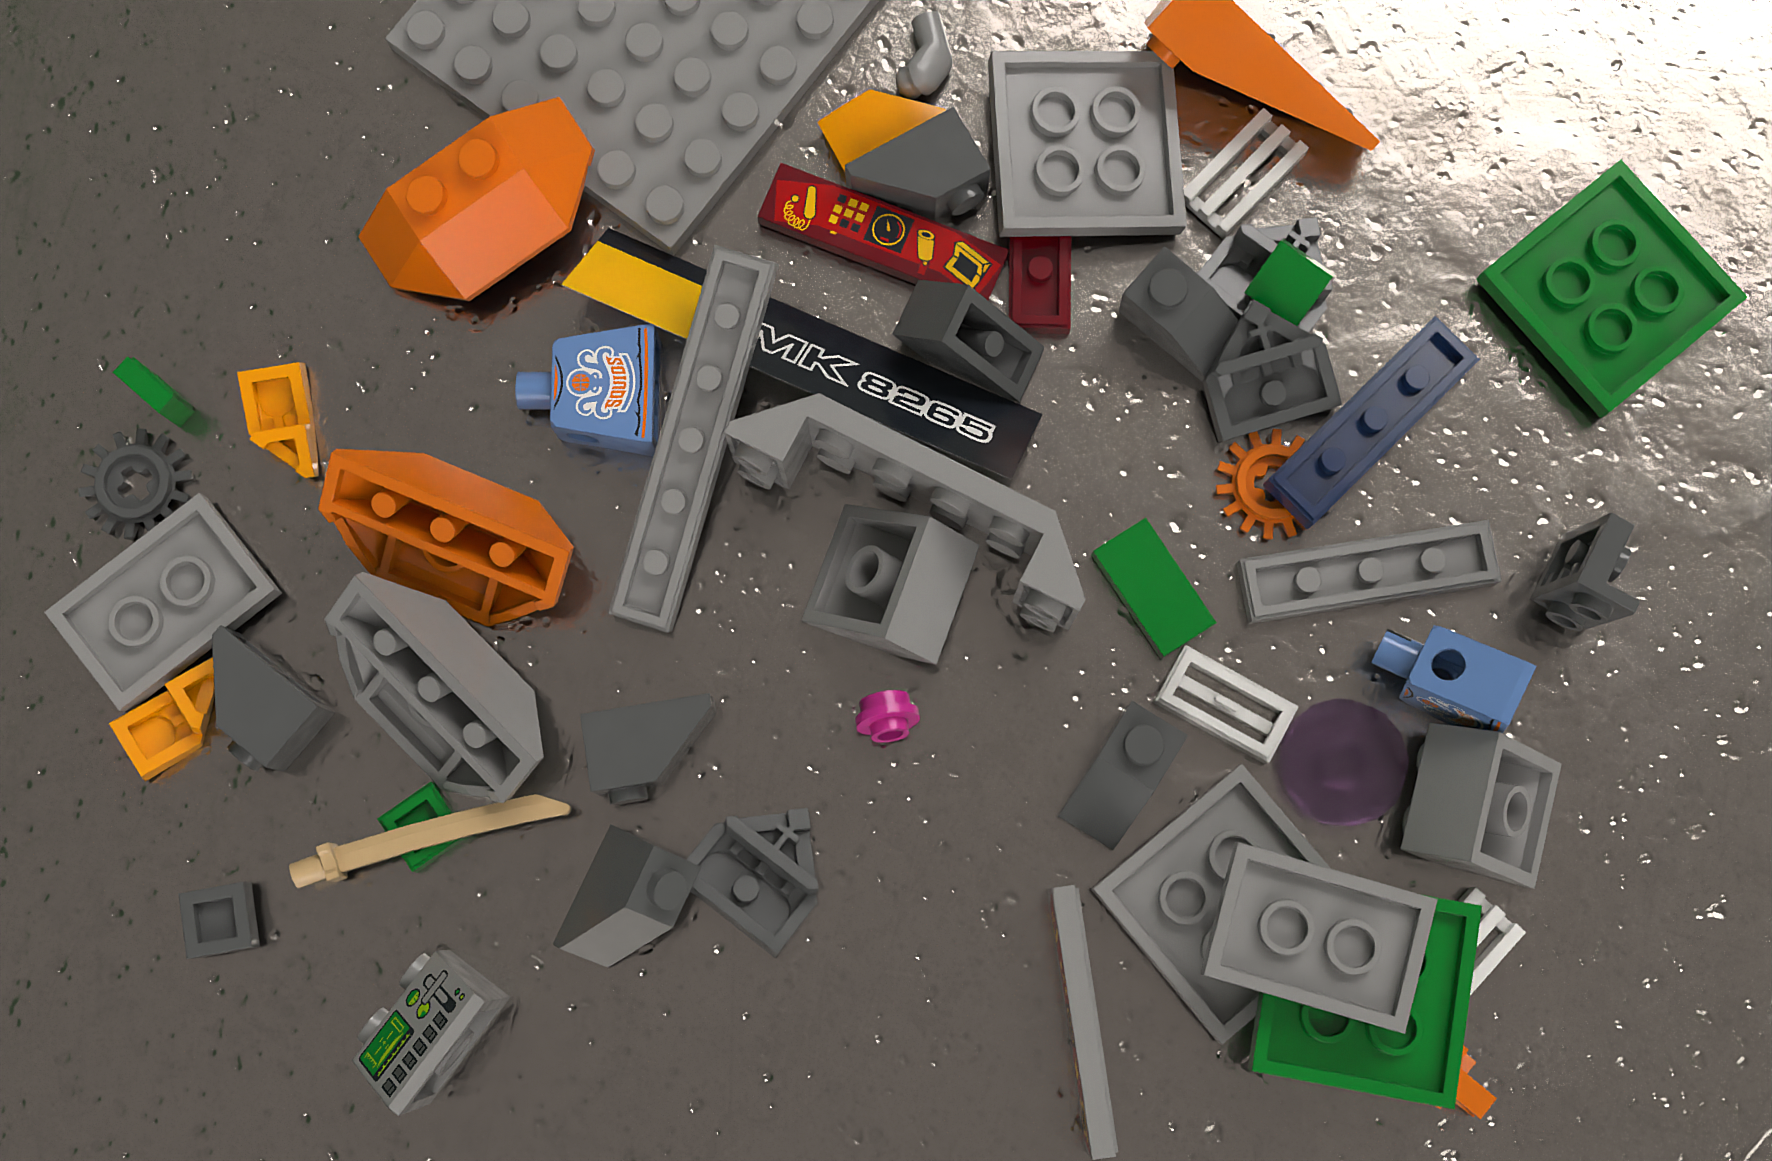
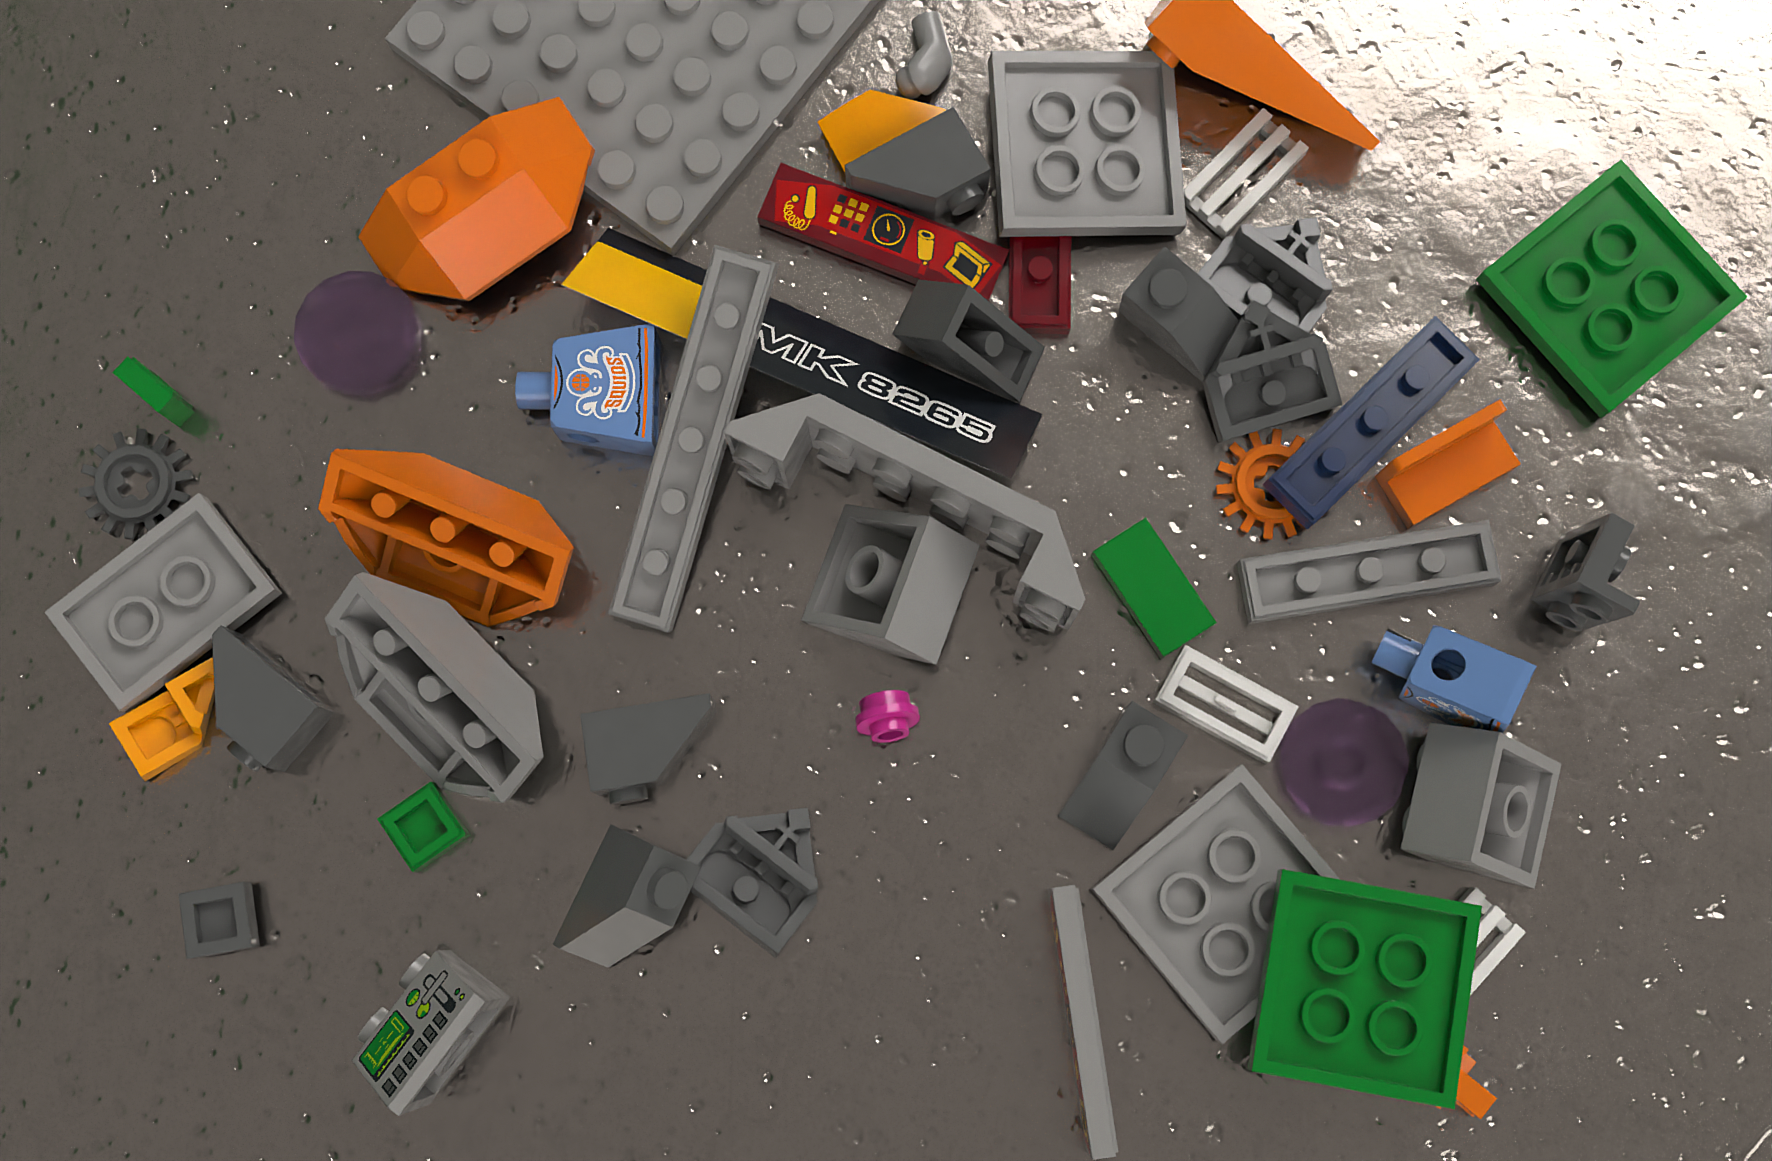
light orange slope [237,362,319,478] -> none
tan sword [289,794,571,888] -> none
light grey plate [1200,842,1438,1034] -> none
green tile [1244,238,1335,326] -> none
none -> clear purple tile [294,271,422,395]
none -> orange panel [1375,399,1521,530]

